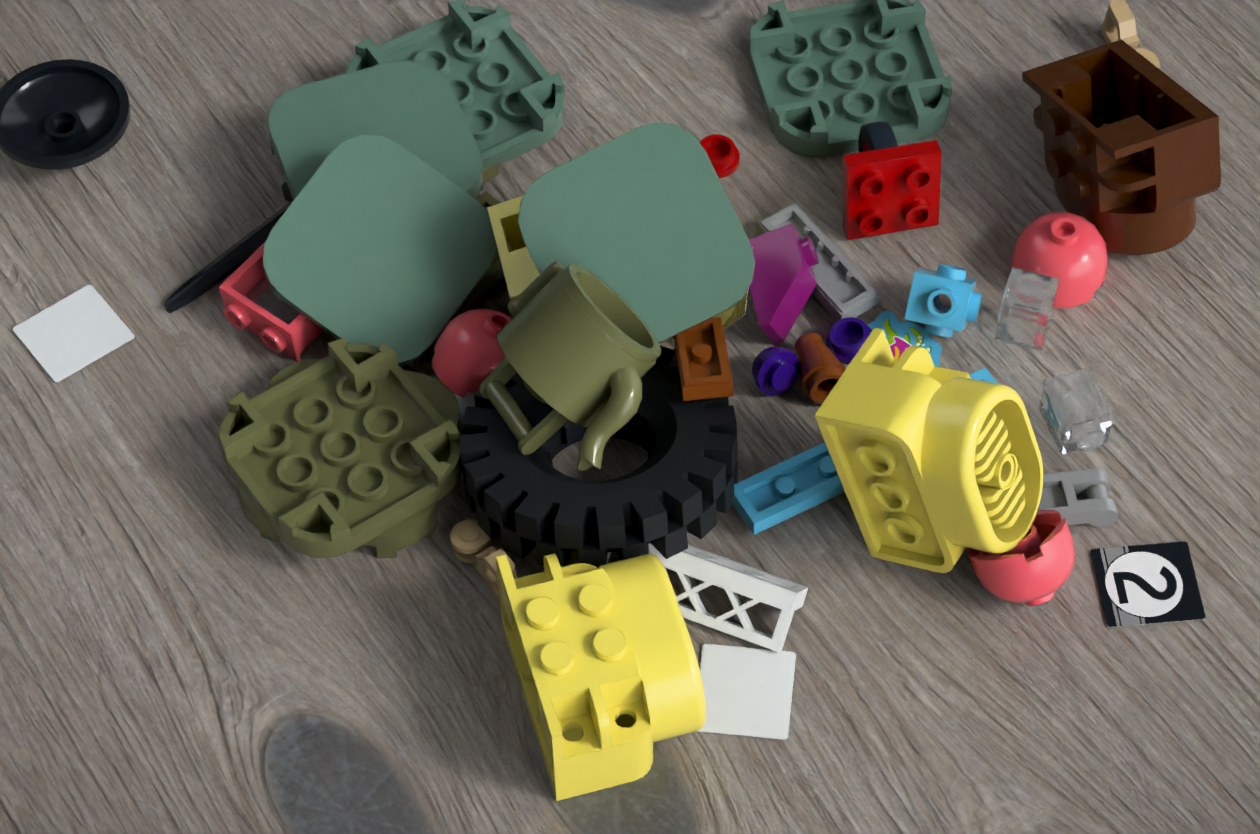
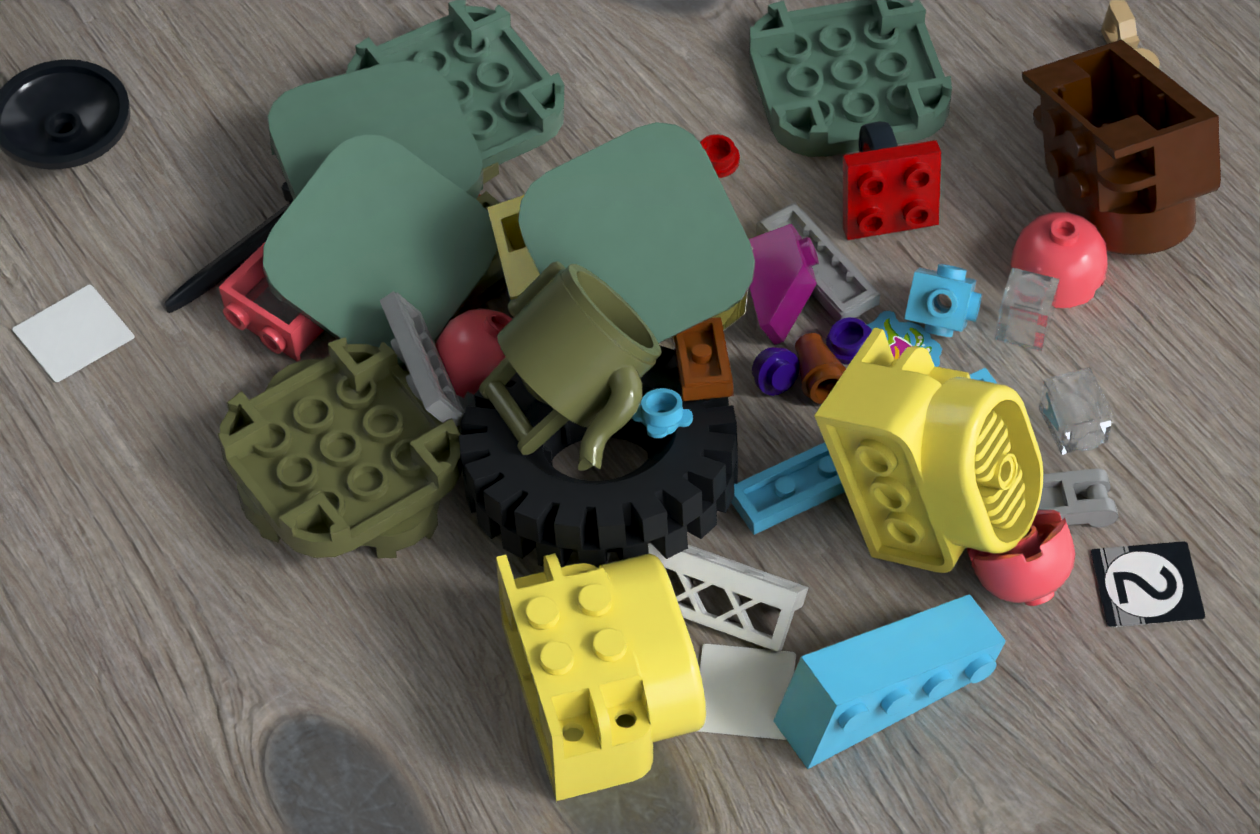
tan piece [450,519,517,602] -> none
none -> light grey plate [380,291,464,427]
none -> medium azure plate [632,388,693,438]
none -> medium azure wedge [773,594,1006,769]

